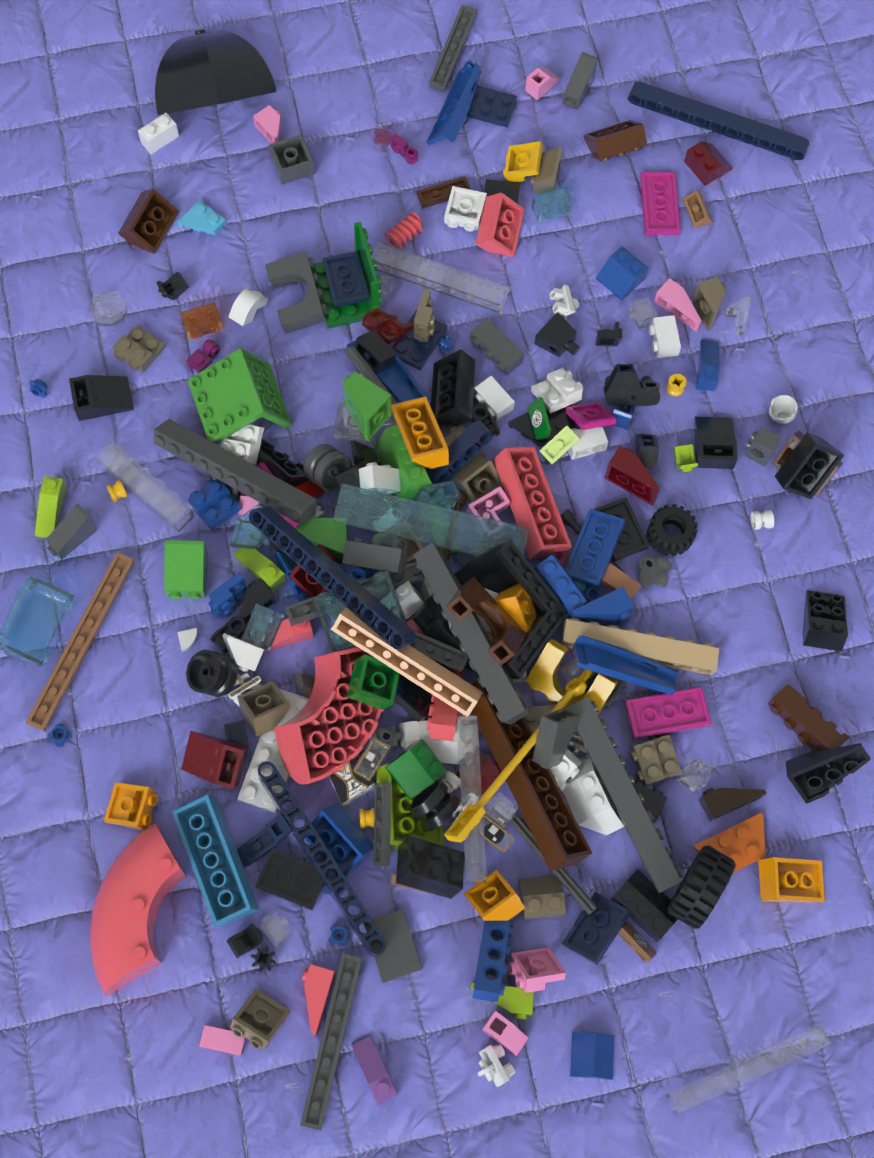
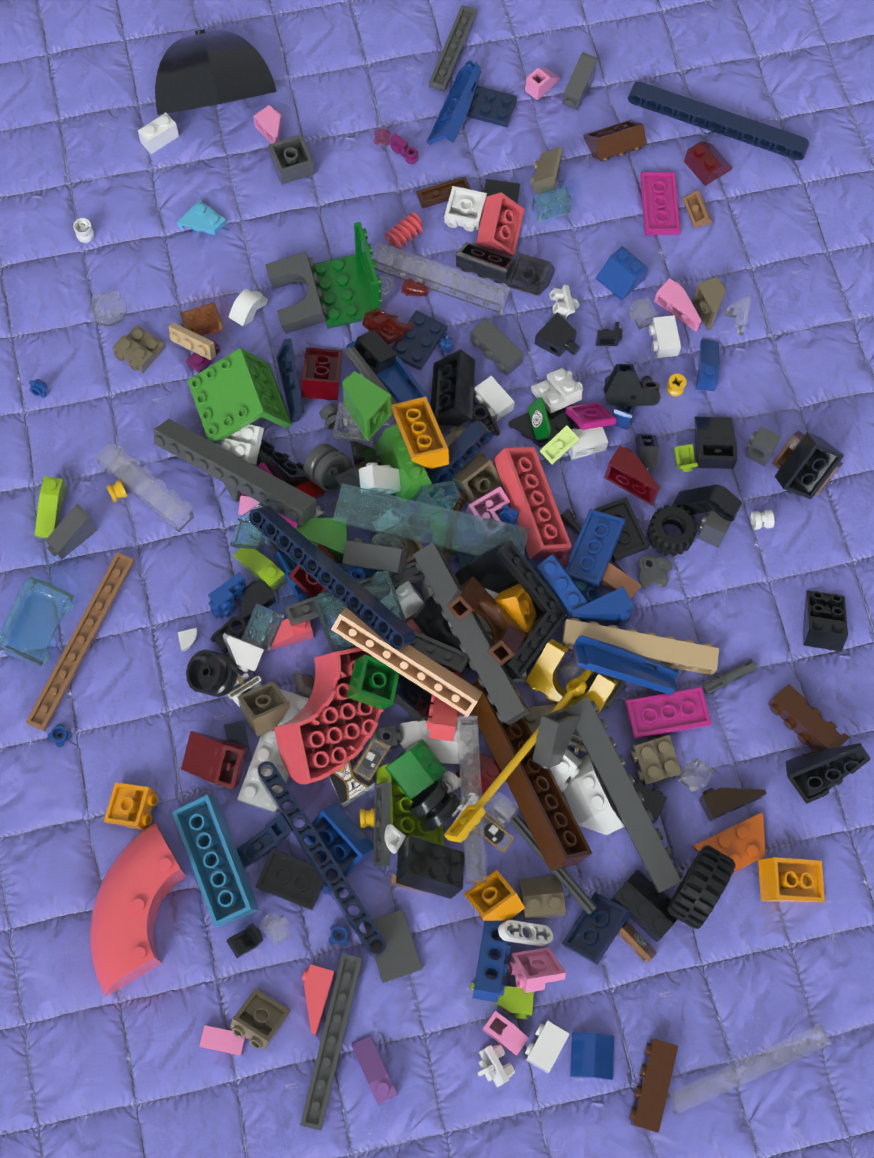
black slope [69,375,134,421] -> none
reddish brown slope [118,188,179,253] -> none
black bracket [156,272,189,300] -> none
bright green slope [164,540,208,600] -> none
blue plate [187,479,242,531] -> none
black gear [251,946,277,973] -> none
dark blue plate [322,251,369,308] -> none
dark tan plate [414,289,436,342] -> none
yellow plate [503,141,543,183] -> none
white hair [769,395,798,424] -> none
none -> white wheel [73,218,94,243]
none -> tan plate [168,322,216,360]
none -> dark blue wing [276,338,304,422]
none -> dark red slope [301,347,342,401]
none -> dark grey wheel [319,404,344,430]
none -> white tile [385,824,406,854]
none -> clear red cone [401,278,428,297]
none -> black slope [456,242,516,284]
none -> white beam [498,920,553,946]
none -> blue plate [500,505,519,525]
none -> clear smoke slope [505,253,555,296]
none -> white brick [525,1021,570,1073]
none -> reddish brown brick [629,1039,678,1133]
none -> black beam [671,484,742,521]
none -> dark grey brick [698,511,732,548]
none -> dark grey axle [702,659,757,694]

